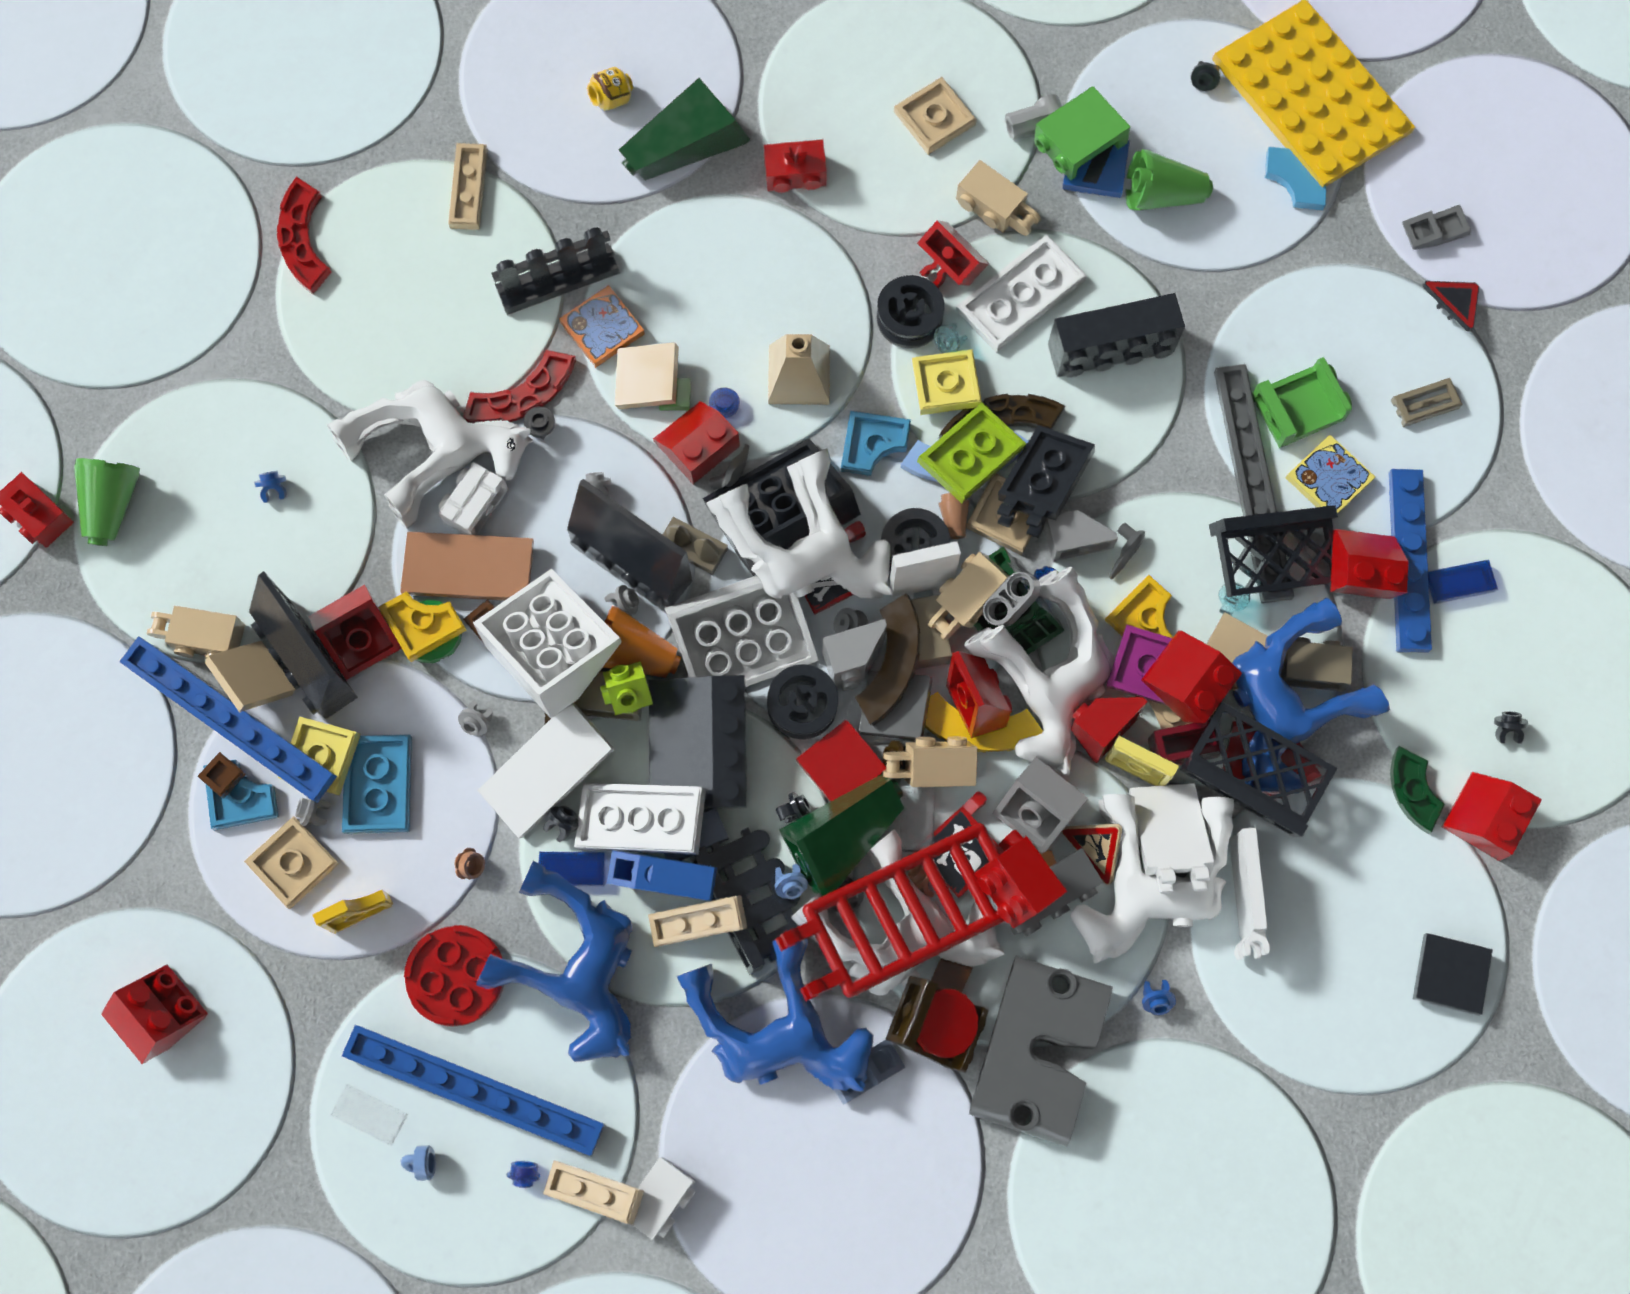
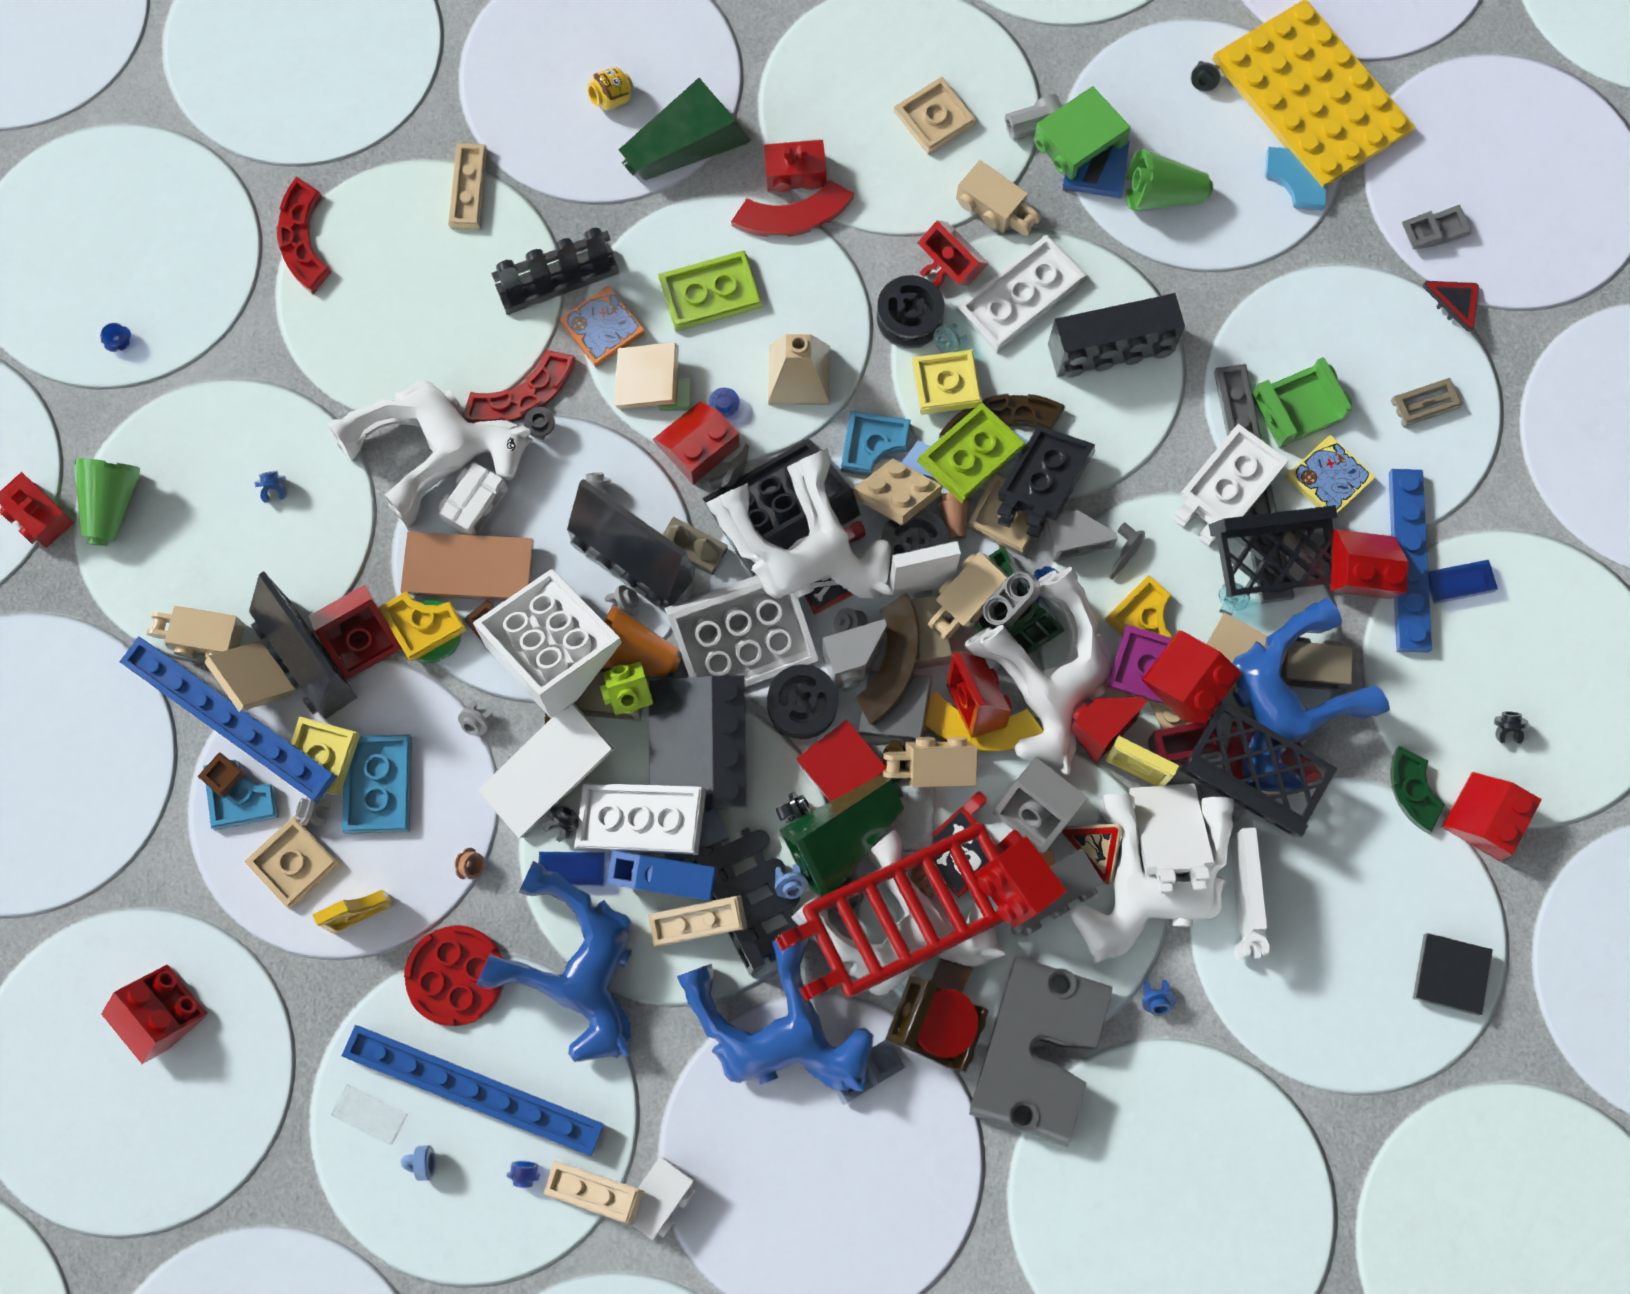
none -> clear blue plate [100,323,131,352]
none -> lime tile [658,250,762,332]
none -> red tile [731,179,854,237]
none -> tan plate [853,458,942,525]
none -> white tile [1173,424,1289,546]

